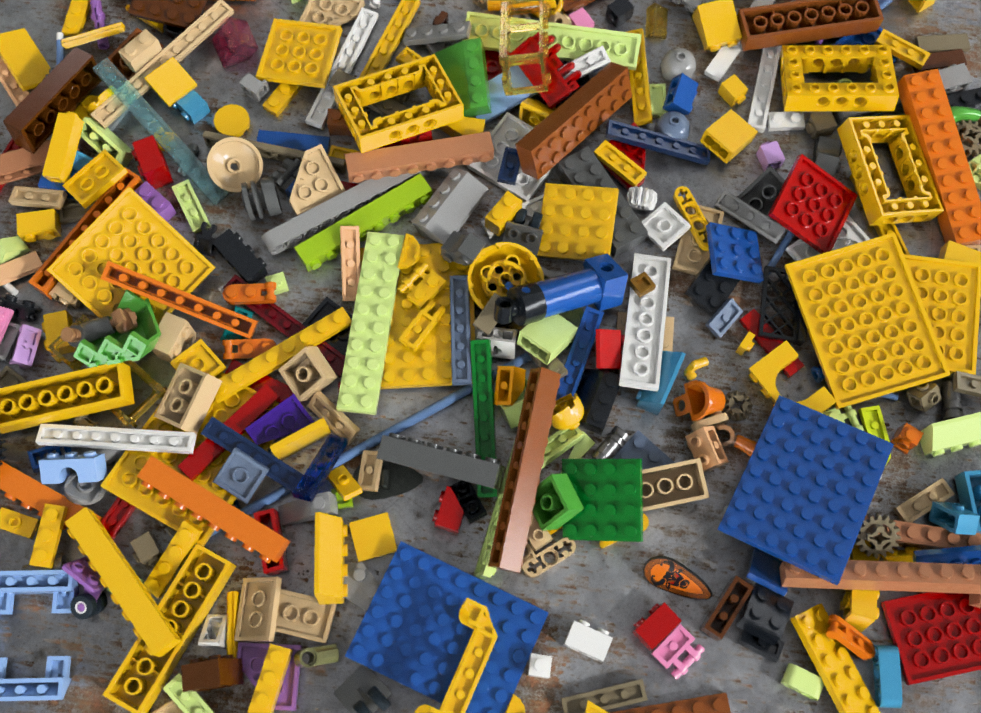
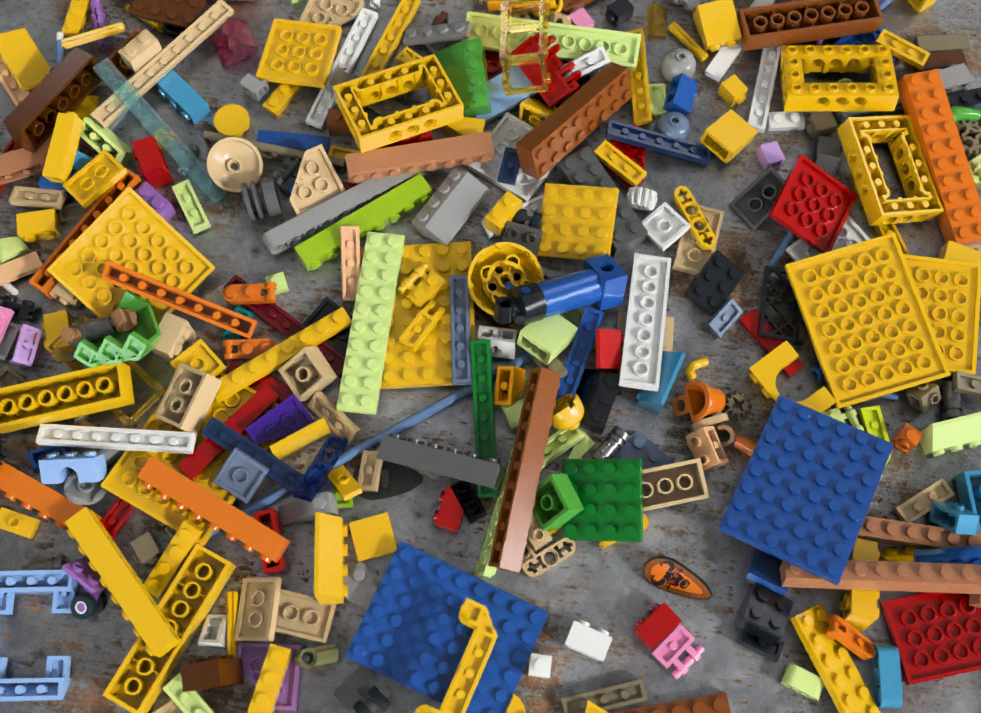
yellow plate [29,504,68,569] -> none
yellow tile [86,86,117,114] -> none
yellow tile [144,57,197,107] -> none
black plate [193,222,217,257] -> none
black brick [212,229,268,284] -> none
yellow plate [397,233,421,269] -> none
dark grey brick [441,231,486,266] -> none
dark tan tile [473,293,501,336] -> none
pearl gold plate [629,272,656,298] -> none
reddish brown brick [699,575,754,641] -> none
blue plate [706,222,764,284] -> none
light grey tile [714,189,787,244] -> none
yellow plate [735,331,755,356] -> none
dark tan gear [855,513,901,559] -> none
none -> yellow axle [668,21,708,62]

